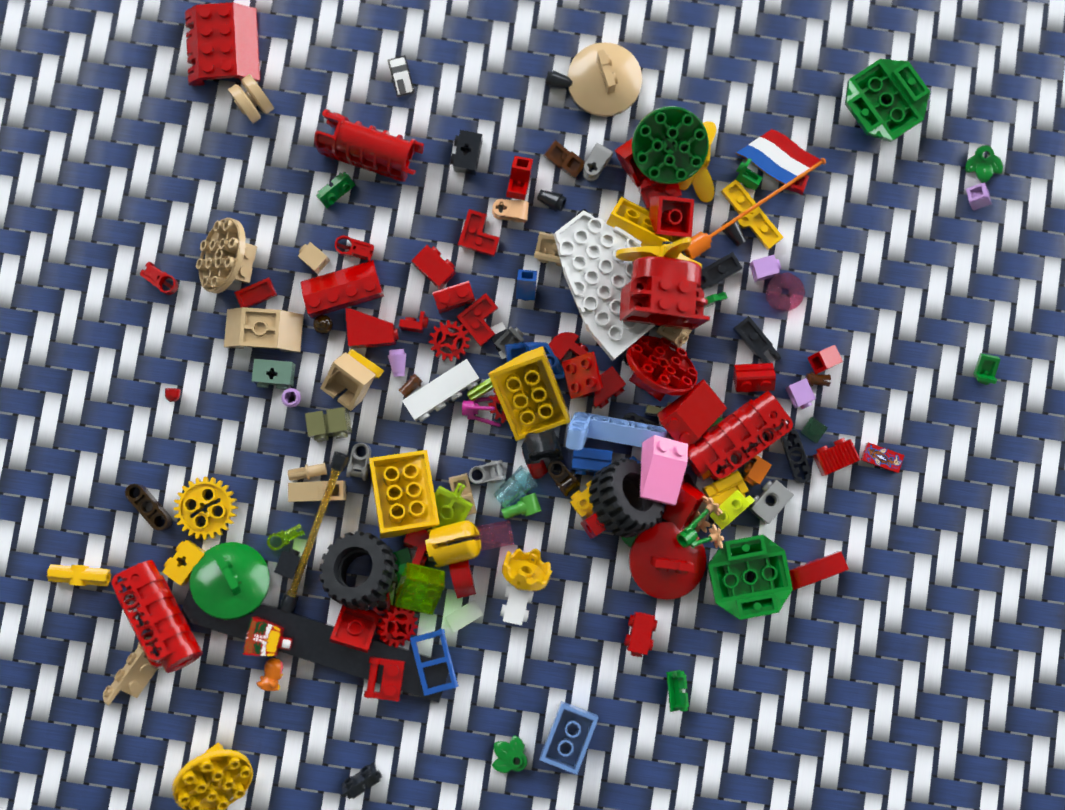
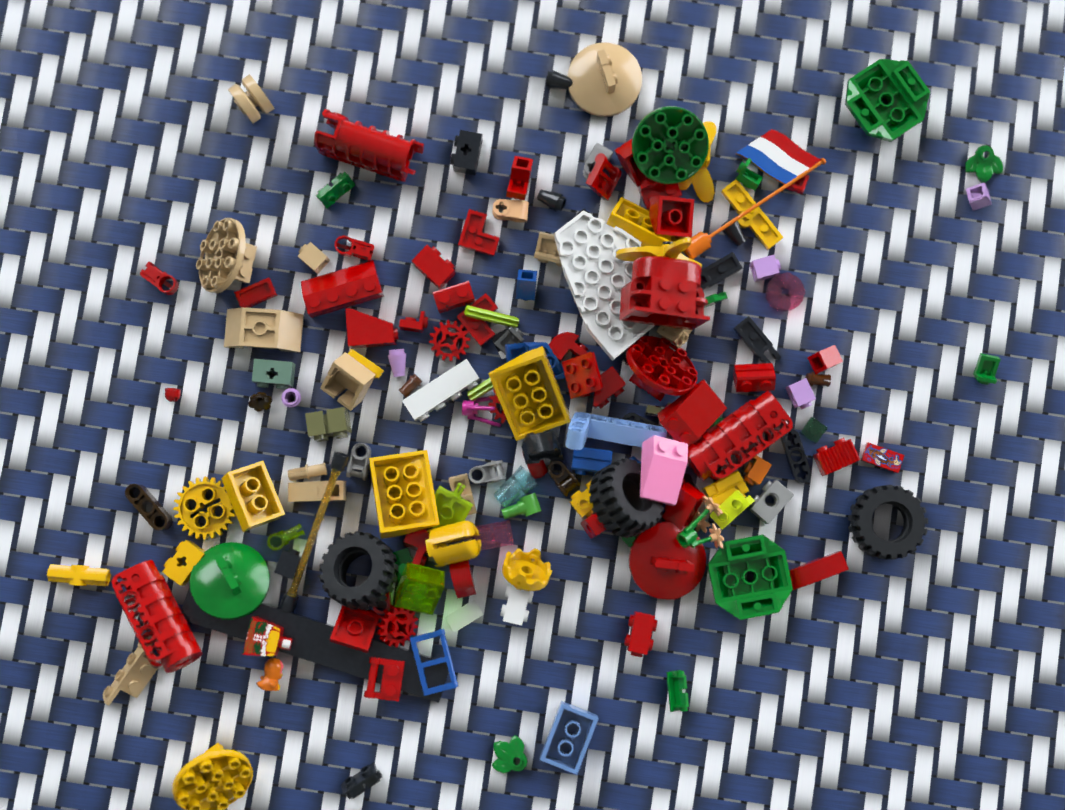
red slope [185,2,260,86] -> none
dark brown plate [313,315,333,334] -> none
slope [388,55,415,97] -> none
reddish brown slope [543,140,585,178] -> none
none -> yellow brick [221,461,285,532]
none -> dark brown plant [248,392,272,412]
none -> lime axle [464,305,519,328]
none -> red plate [585,153,622,200]
none -> black tyre [848,485,928,560]

